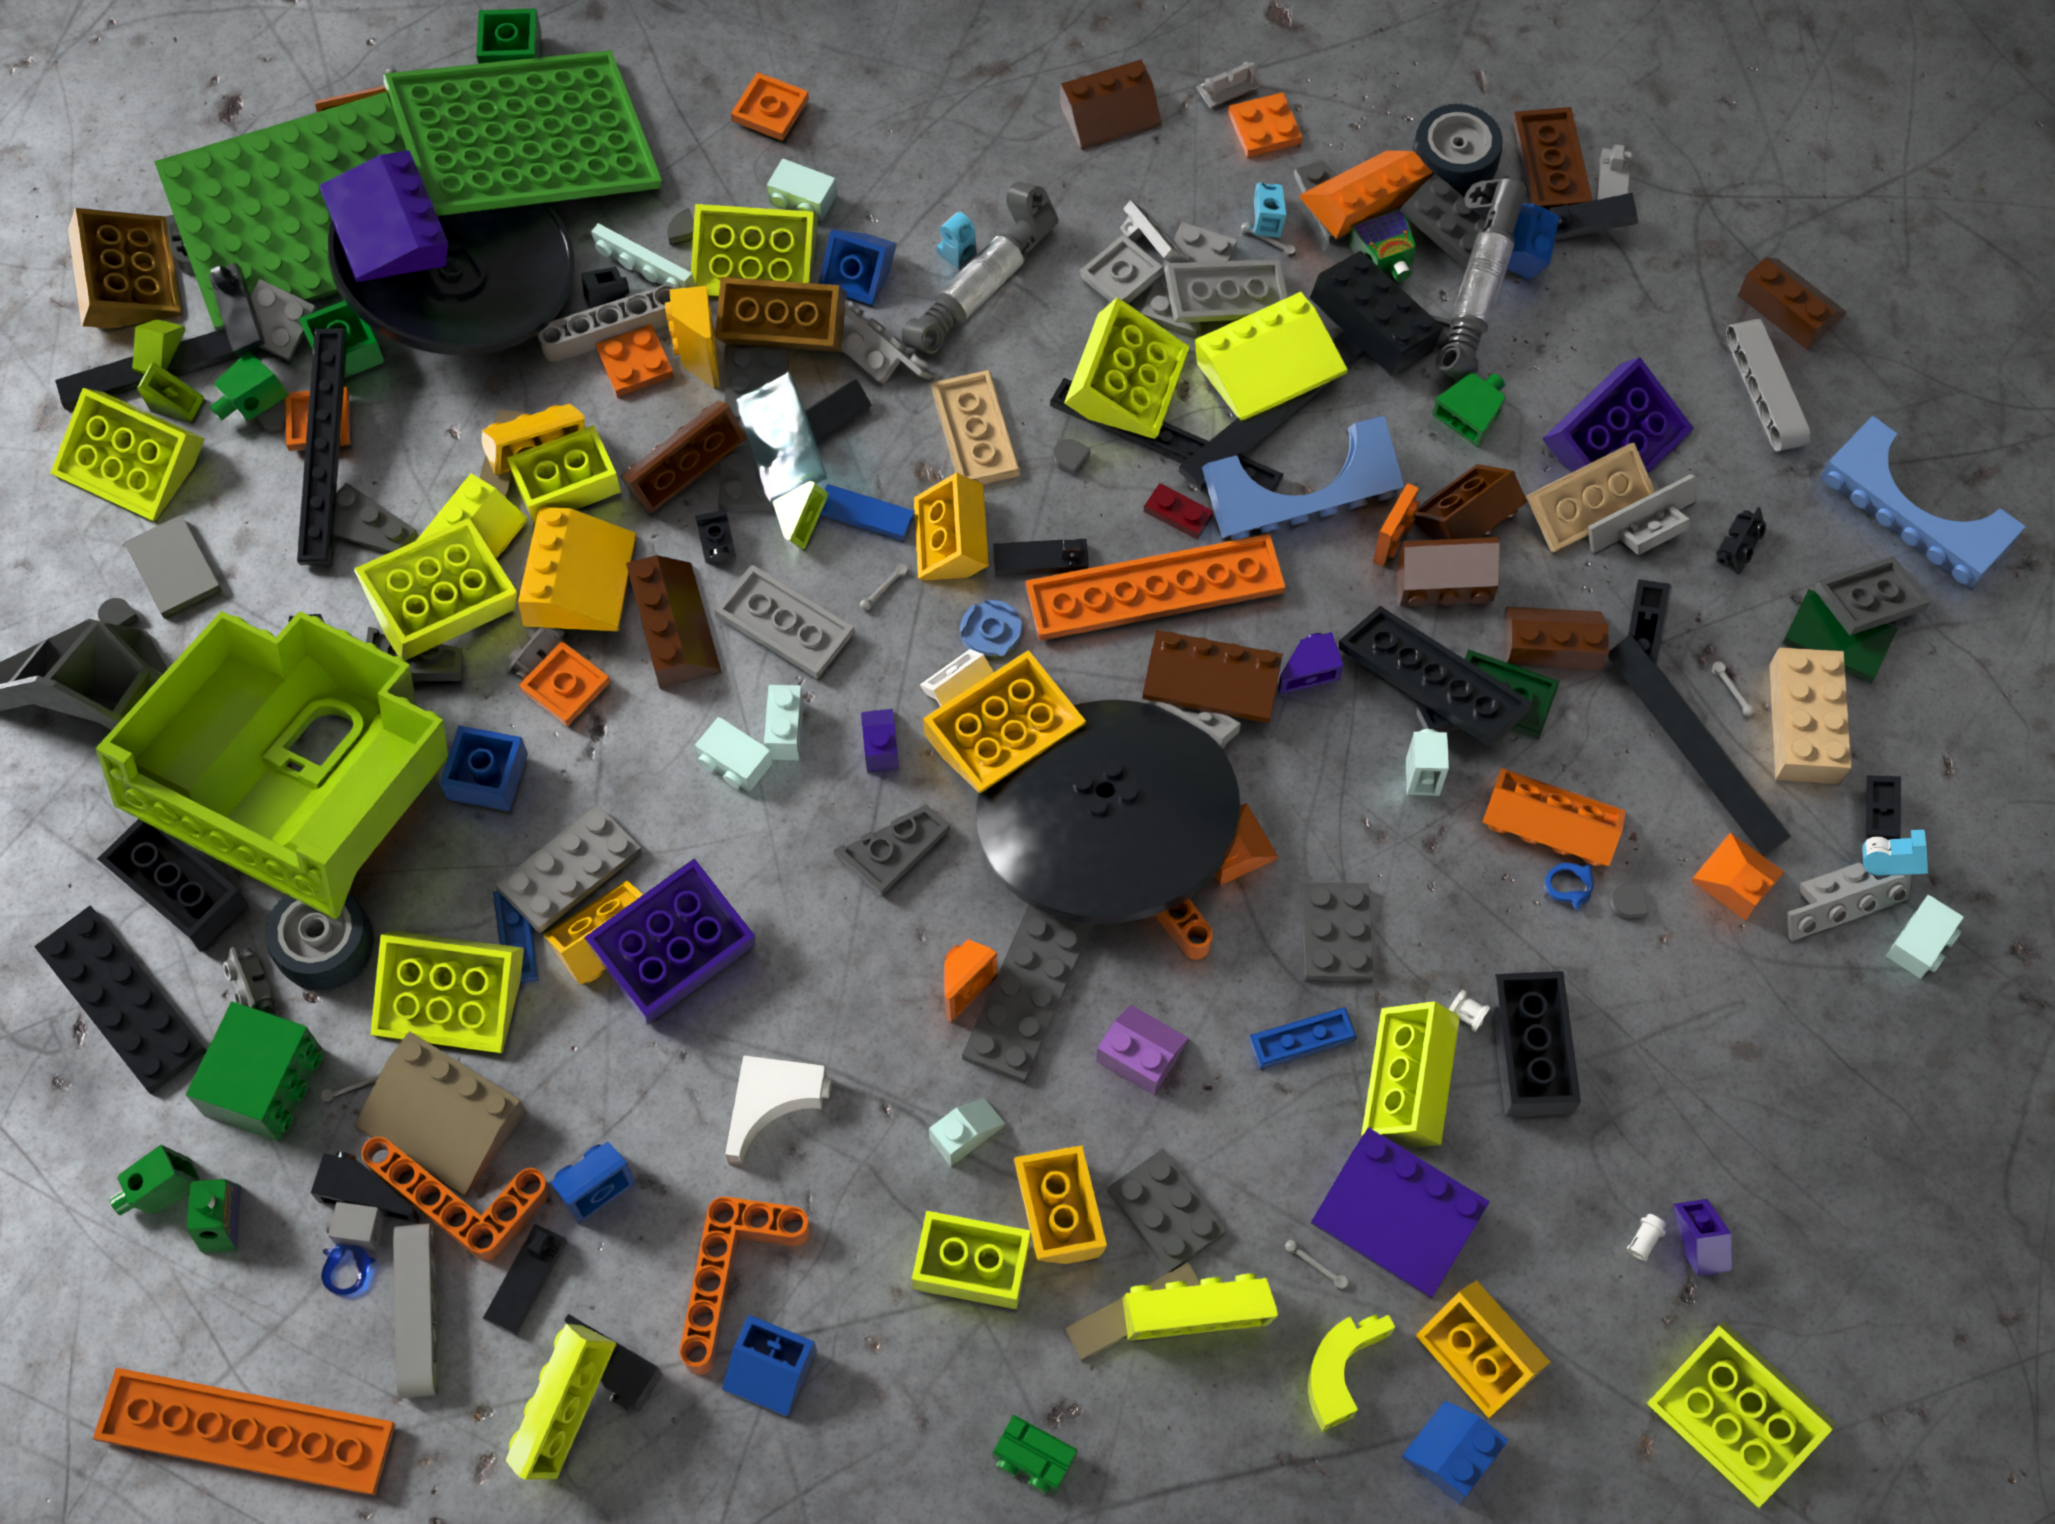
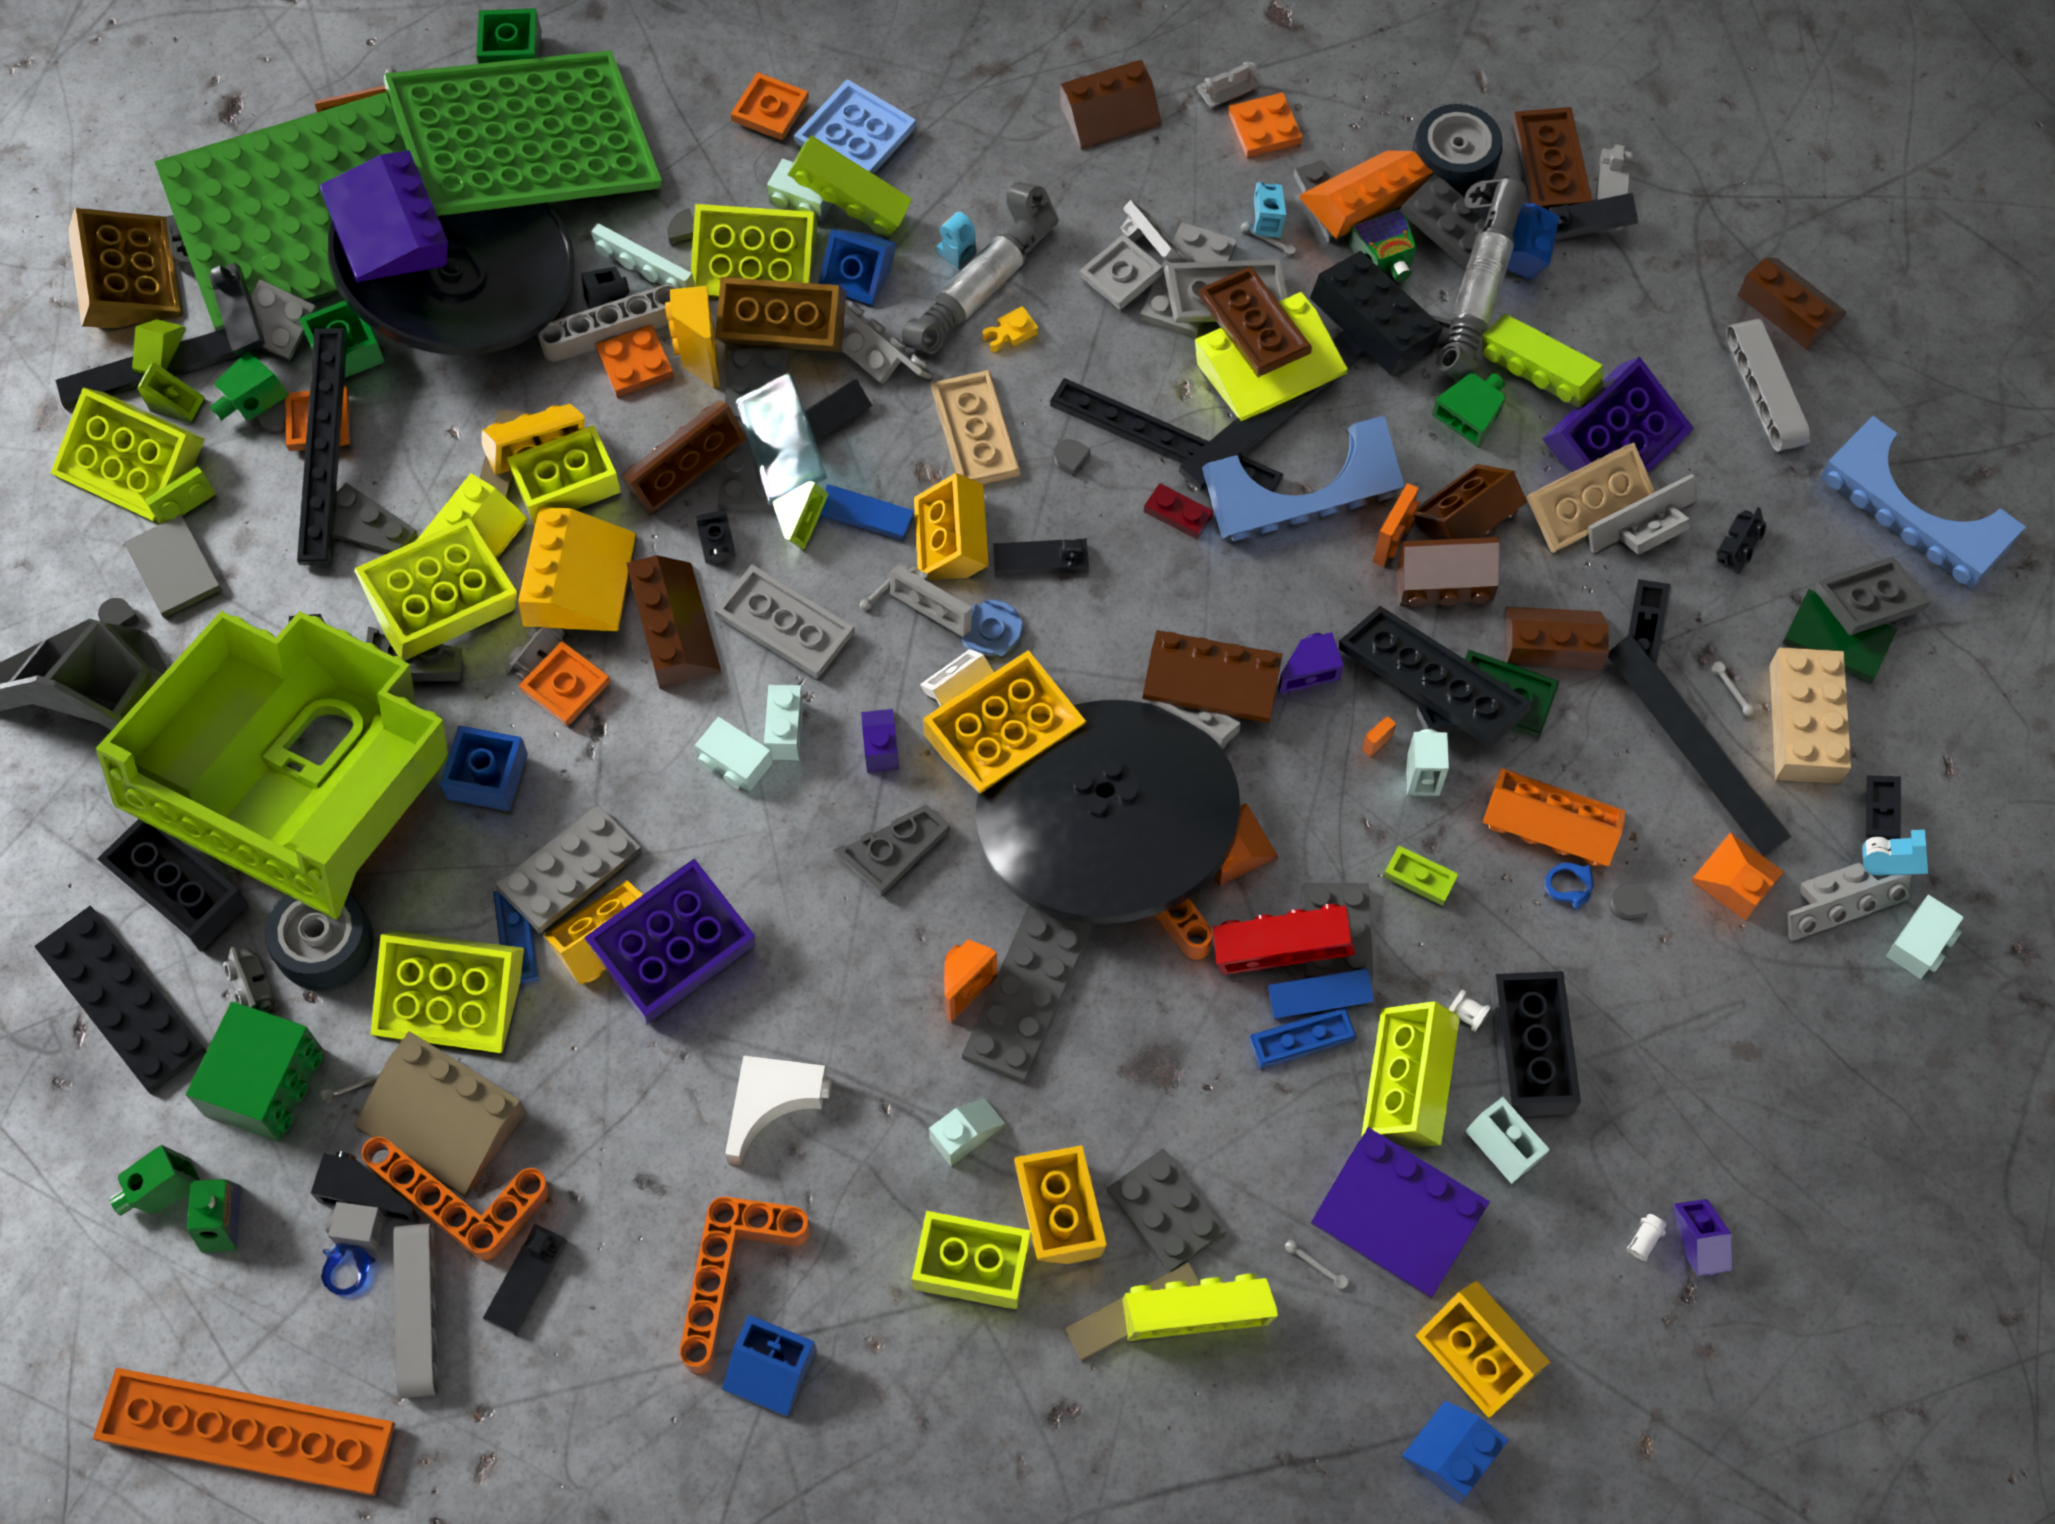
neon yellow slope [506,1324,617,1480] -> none
blue slope [550,1141,636,1224] -> none
black slope [564,1314,663,1412] -> none
green brick [993,1415,1078,1495] -> none
orange plate [1025,533,1286,641] -> none
neon yellow slope [1064,297,1190,439] -> none
medium lavender slope [1096,1005,1189,1096] -> none
neon yellow arch [1308,1314,1395,1432] -> none
neon yellow slope [1647,1320,1836,1508] -> none
none -> lime plate [144,466,216,524]
none -> lime brick [787,135,912,238]
none -> light blue plate [794,79,916,174]
none -> light grey hinge [890,565,973,637]
none -> yellow plate [982,306,1038,352]
none -> reddish brown tile [1198,266,1312,377]
none -> red brick [1212,904,1355,975]
none -> blue tile [1268,968,1374,1019]
none -> orange tile [1362,716,1396,758]
none -> lime plate [1383,845,1459,906]
none -> light aqua brick [1465,1097,1550,1184]
none -> lime brick [1482,313,1603,408]

